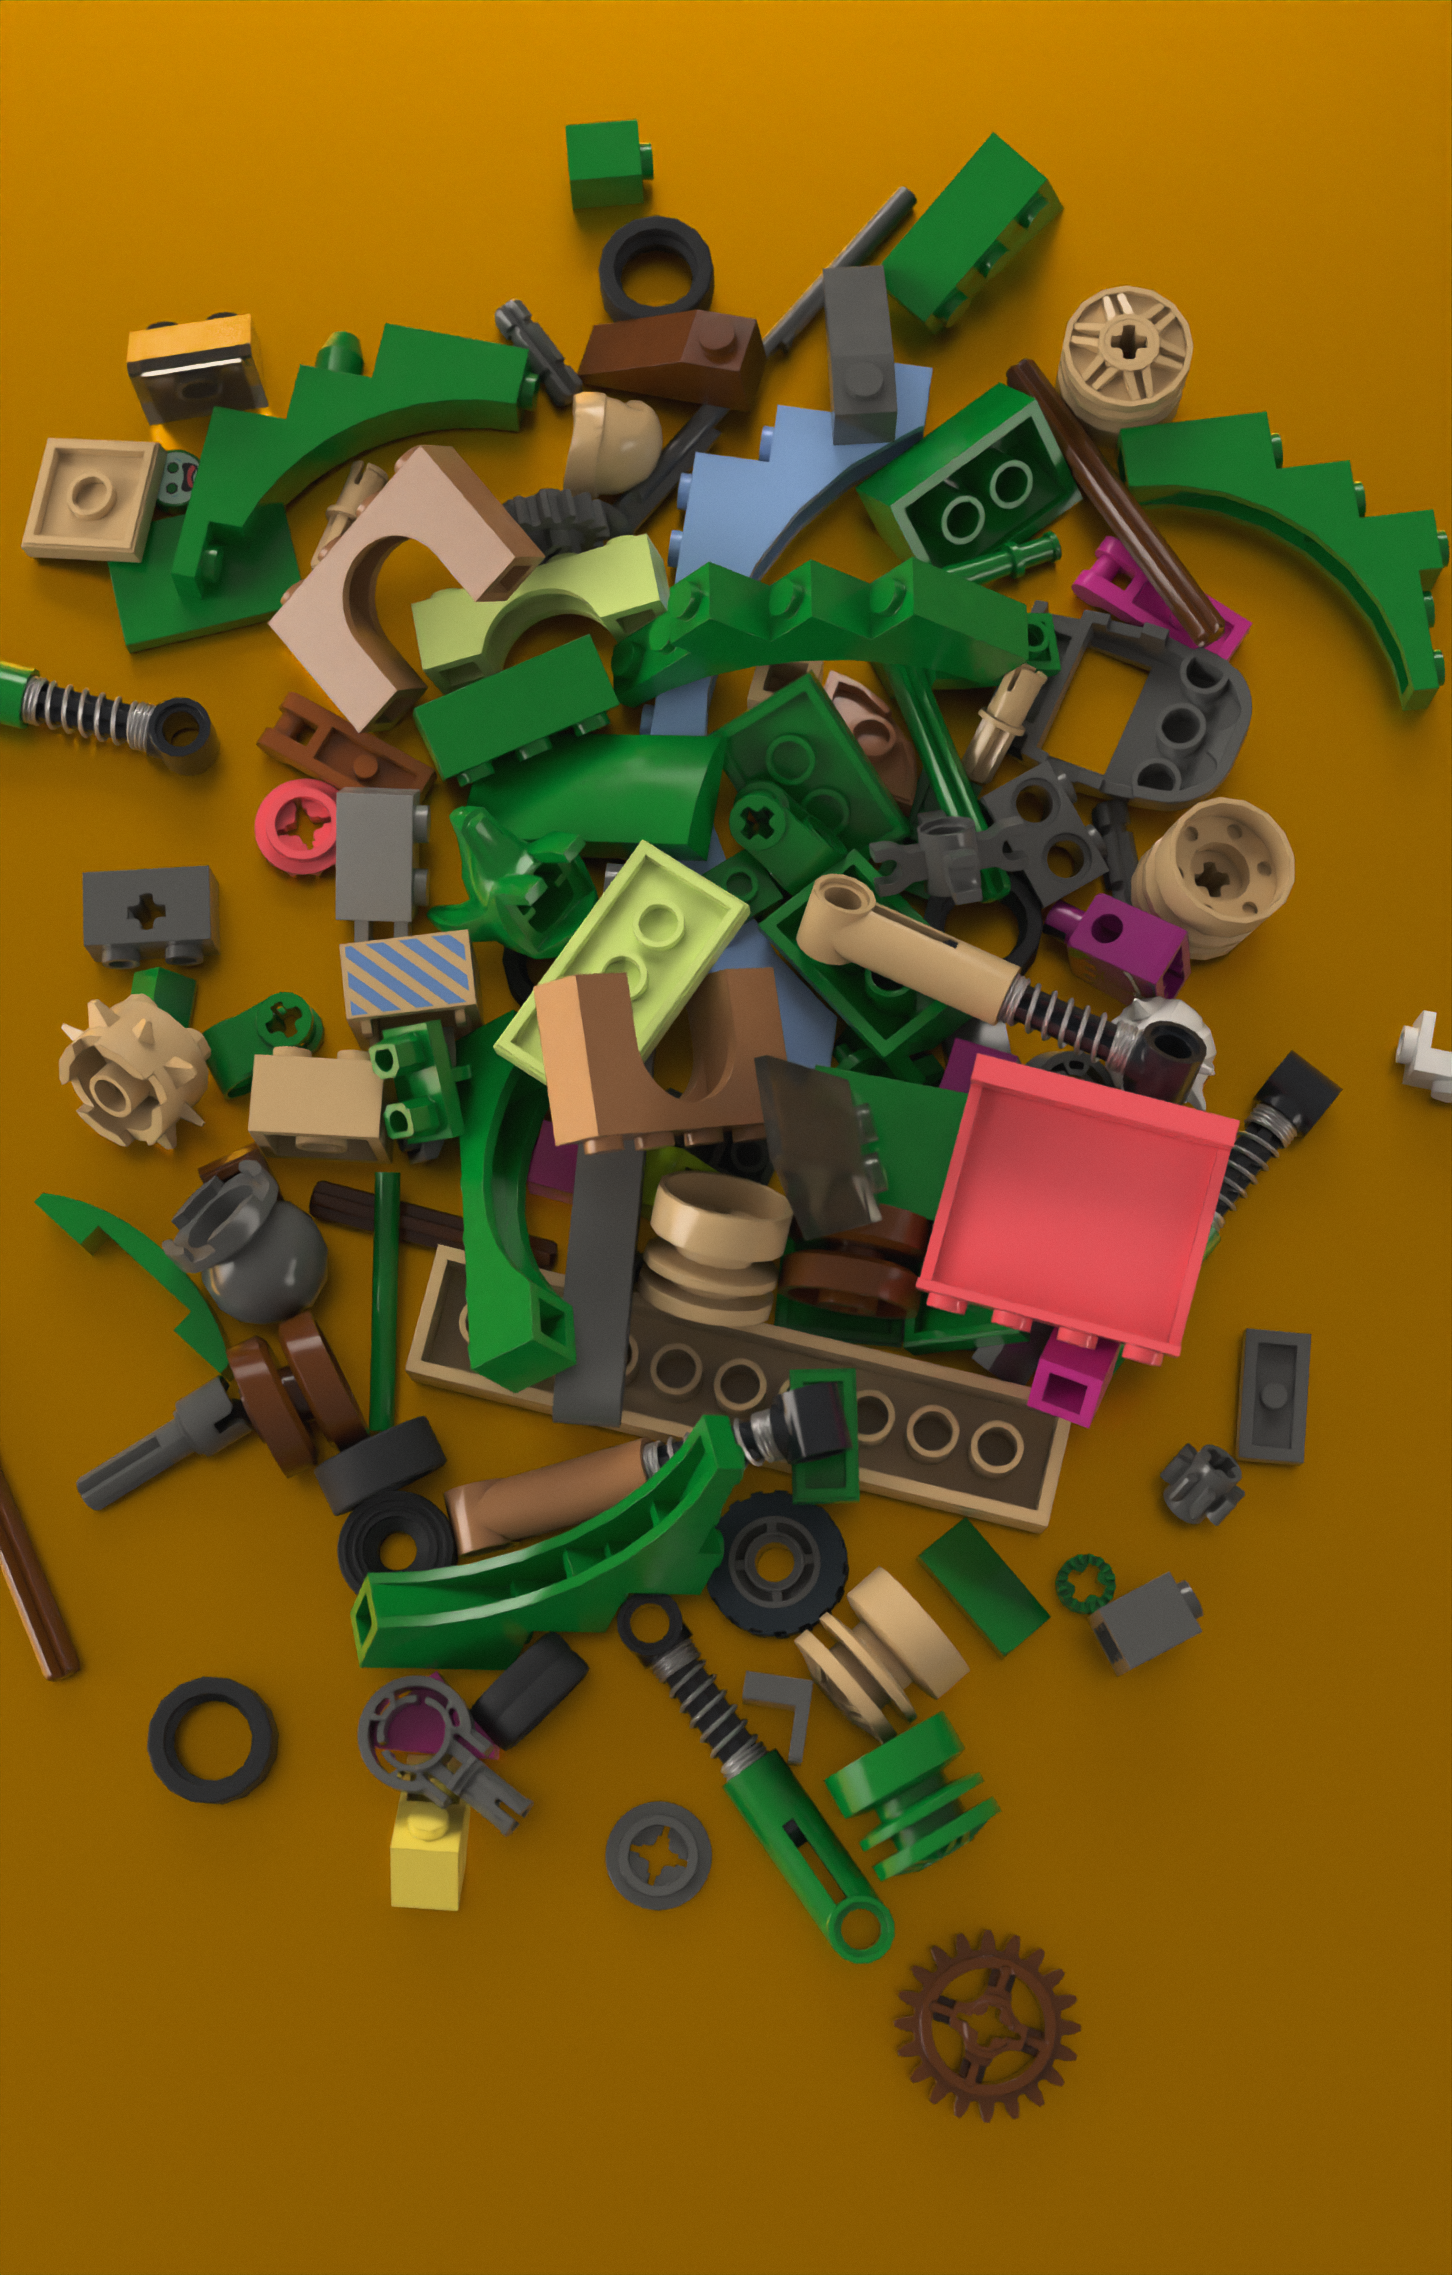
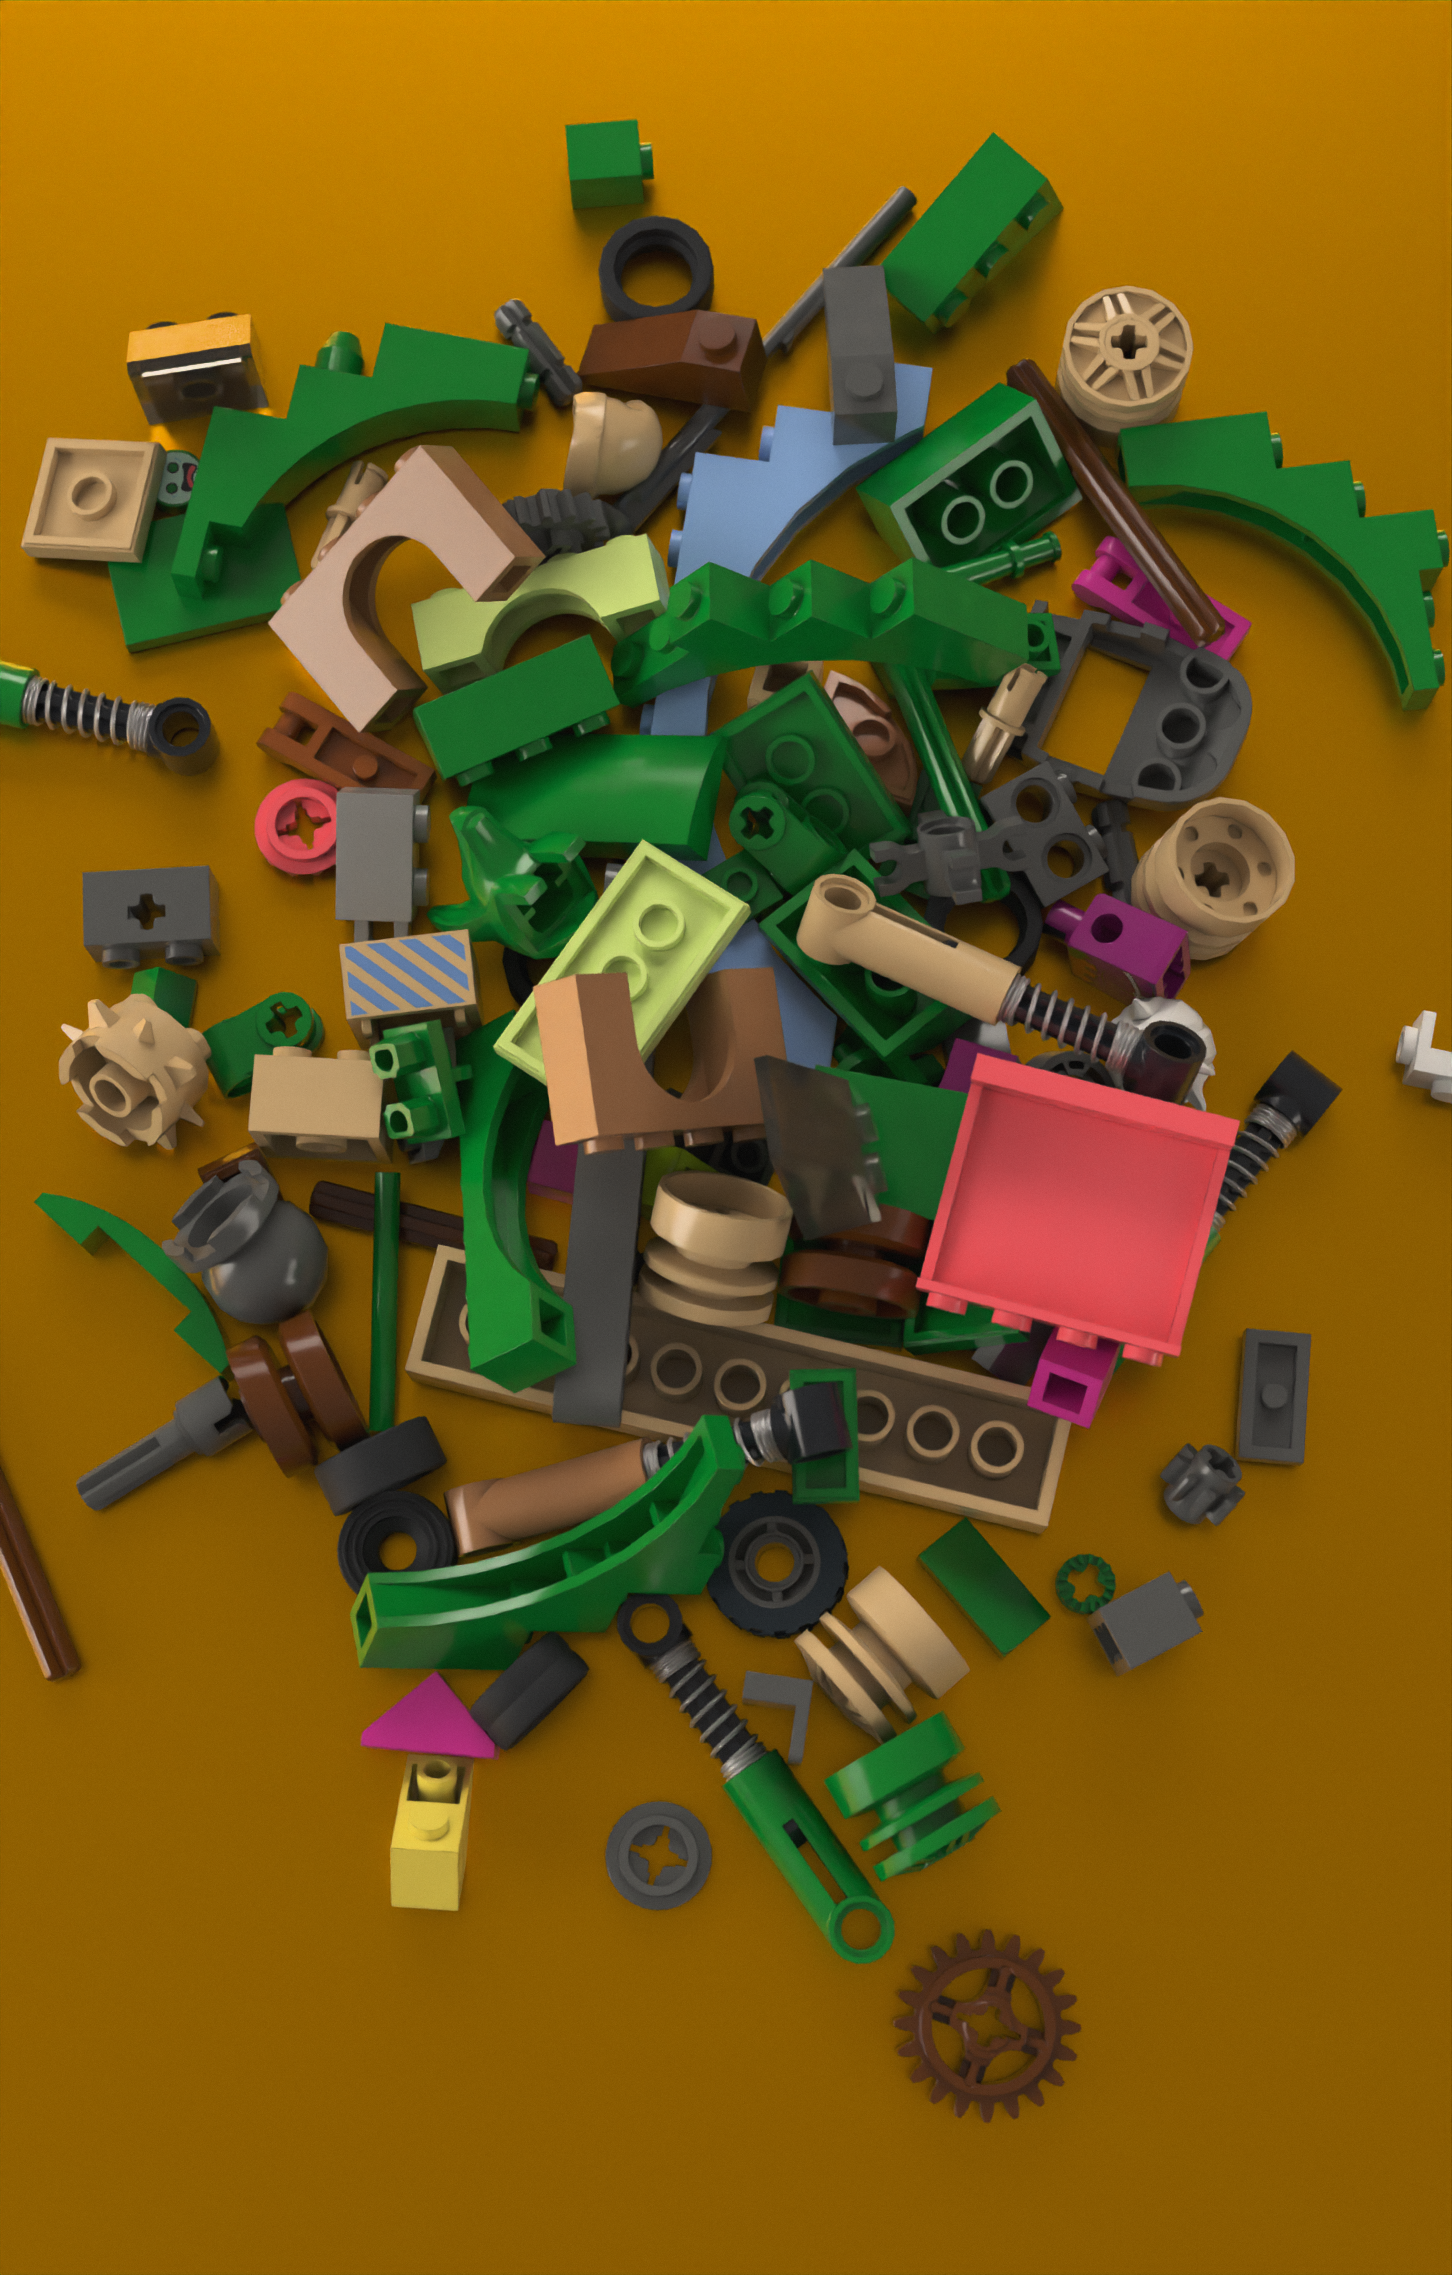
black tyre [147,1676,279,1804] -> none
dark grey pin [358,1675,534,1837] -> none

